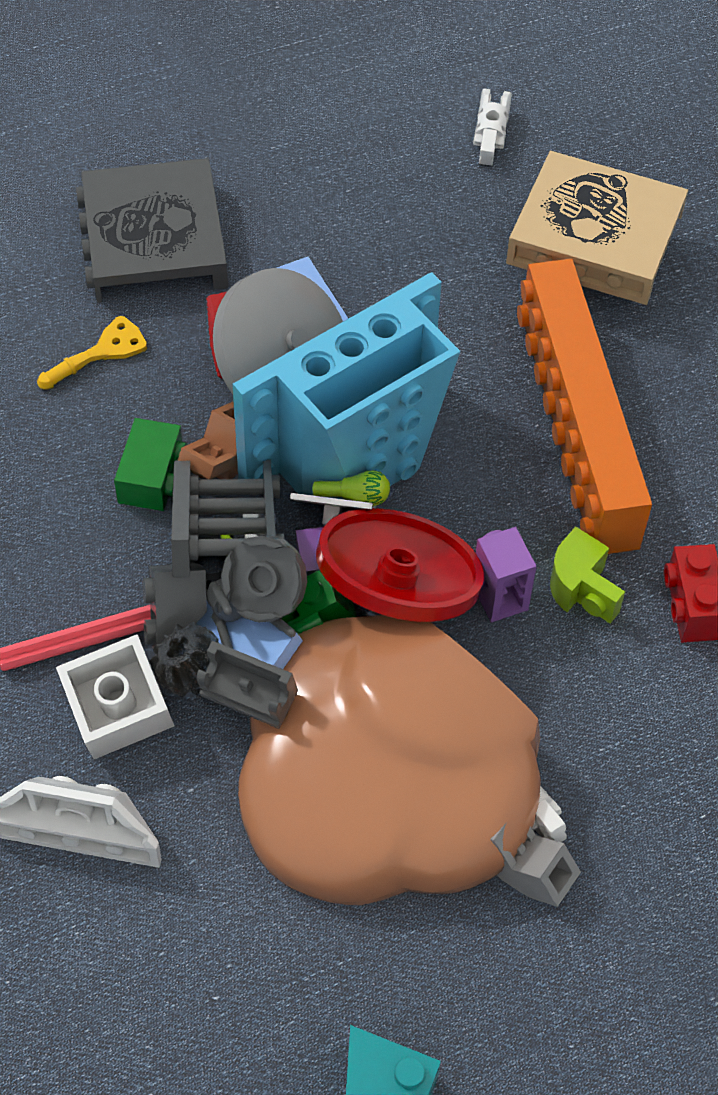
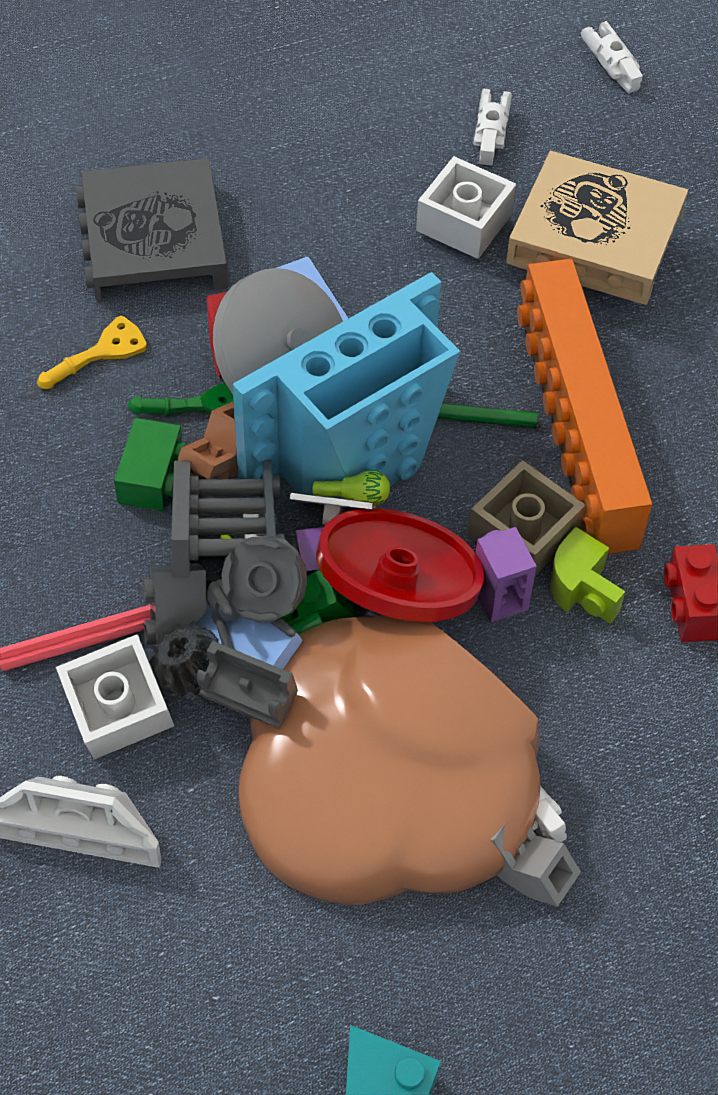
none -> green piece [128,383,234,416]
none -> white brick [416,156,516,259]
none -> green bar [437,403,538,428]
none -> dark tan brick [467,460,586,576]
none -> white hinge [580,21,643,93]

